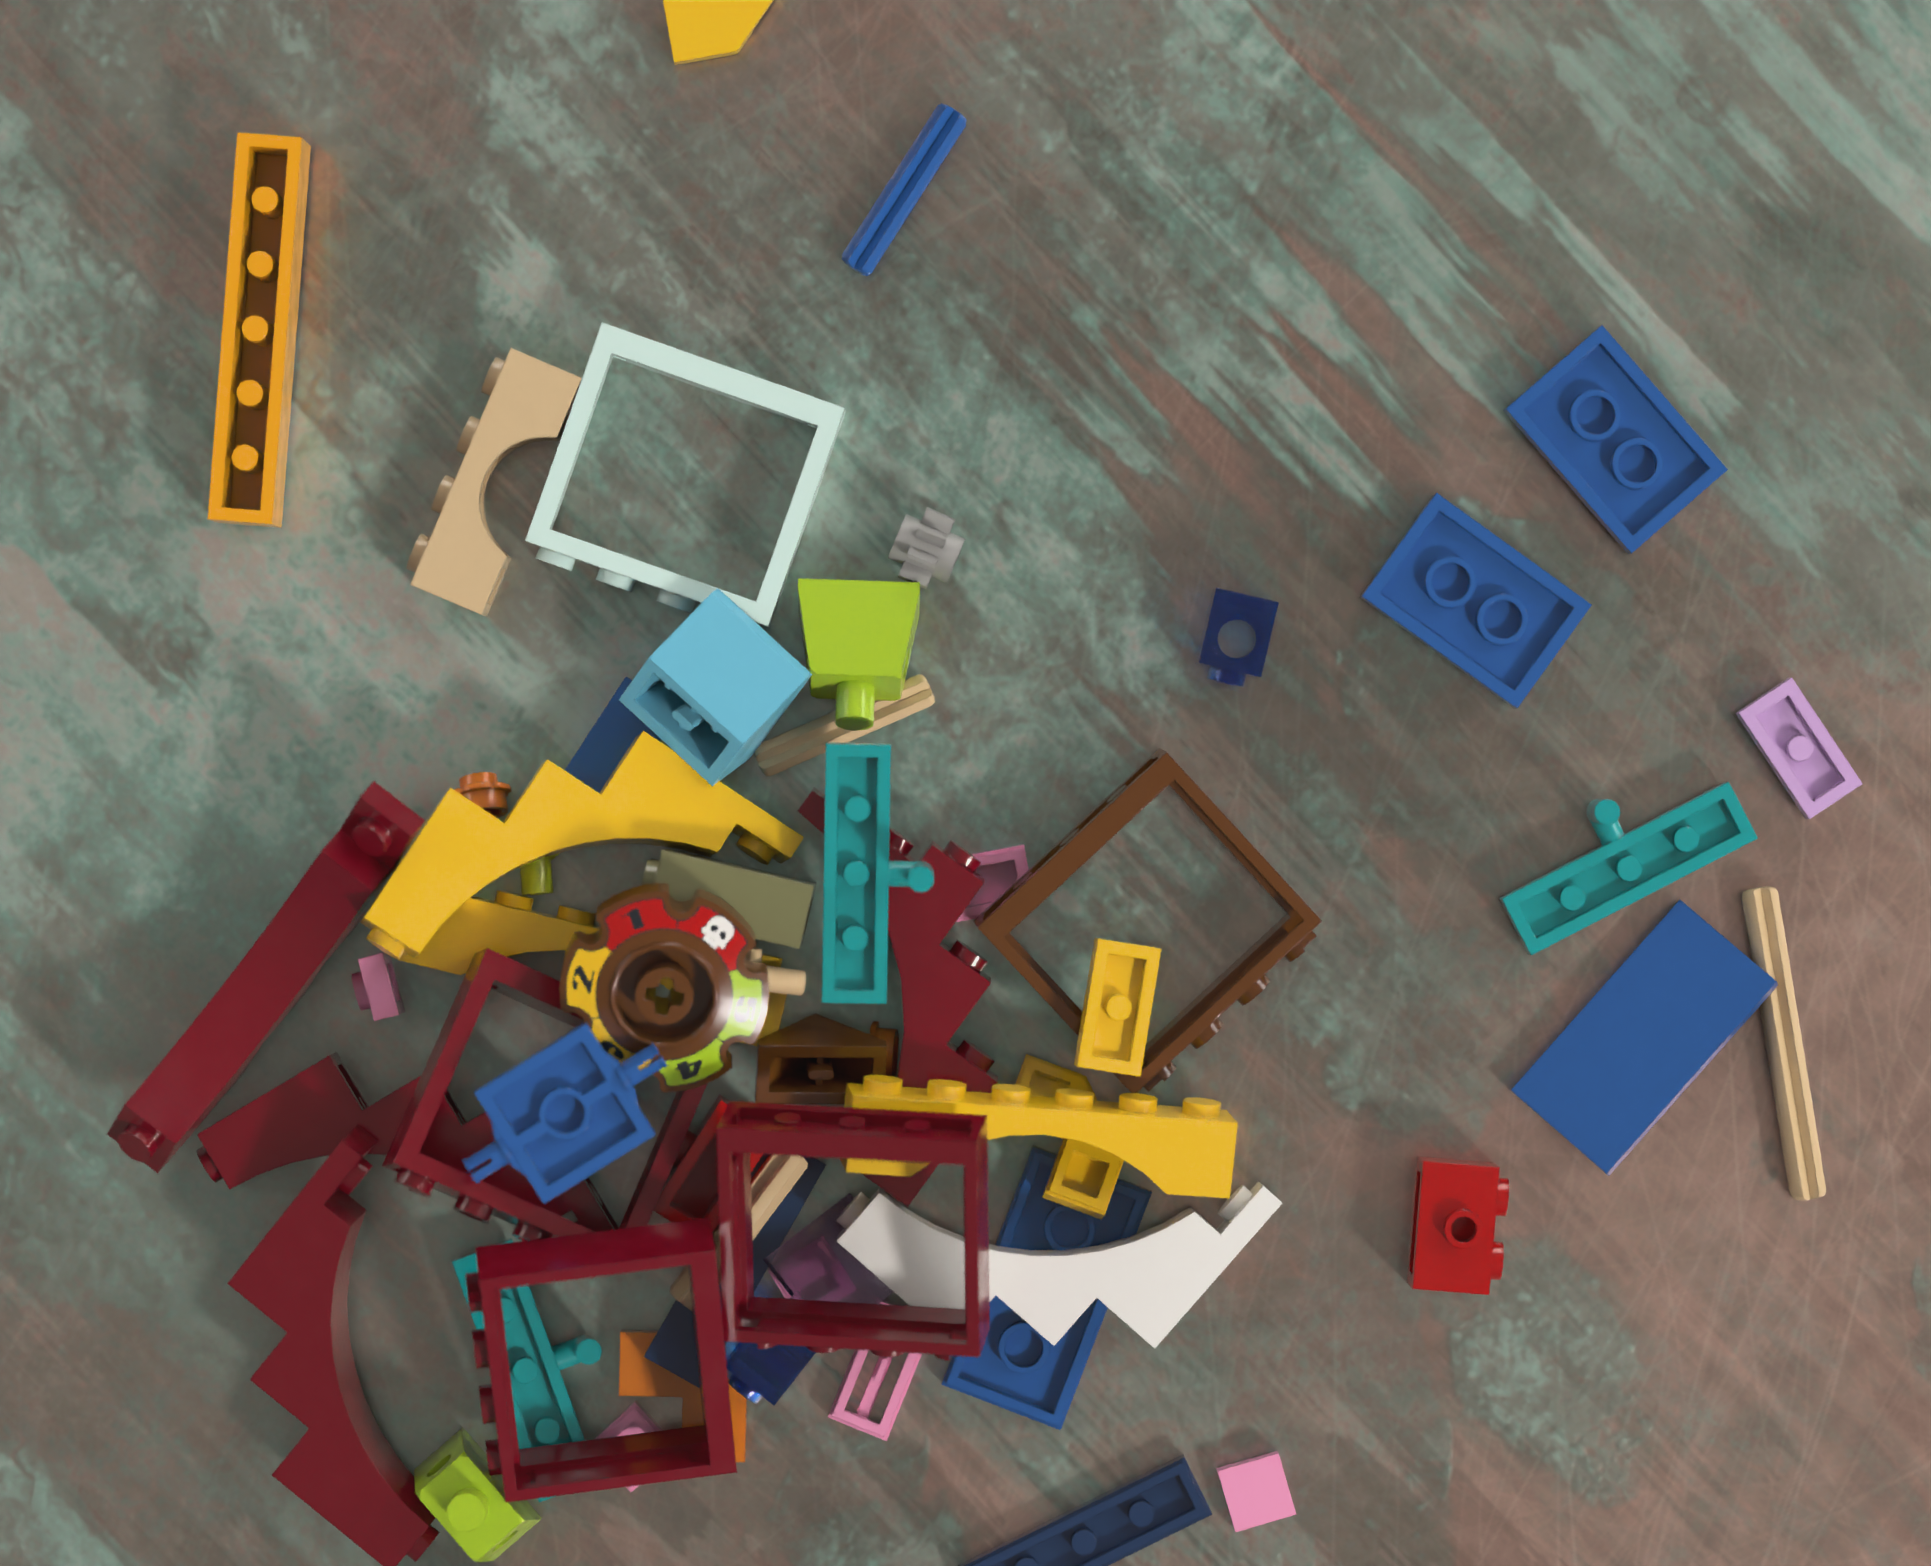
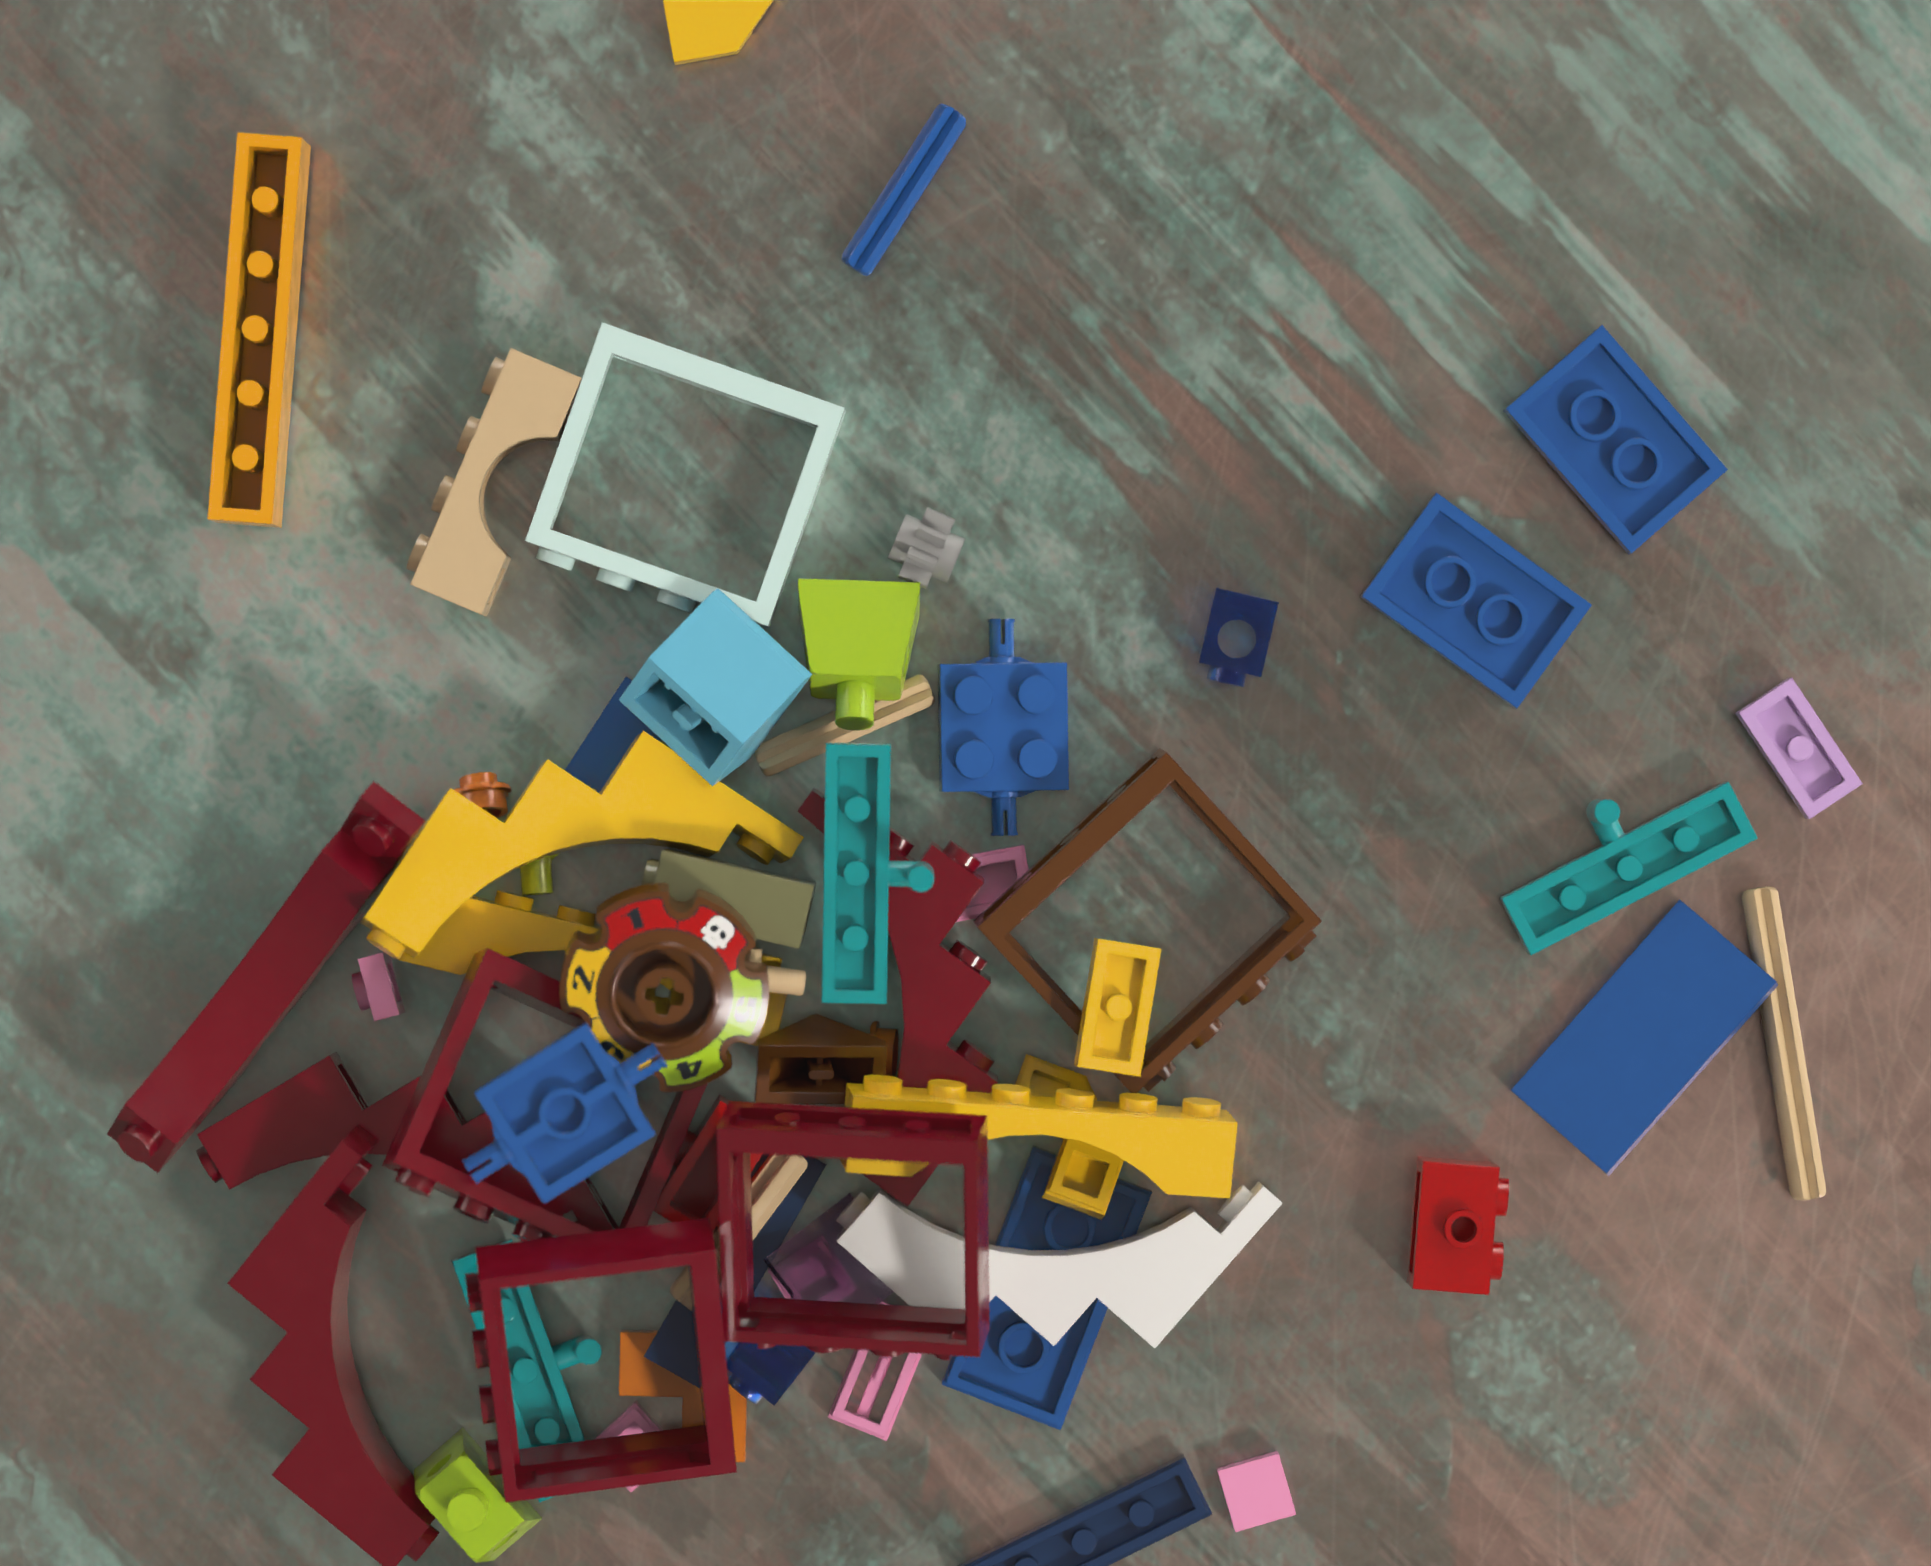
none -> blue plate [938,619,1069,836]

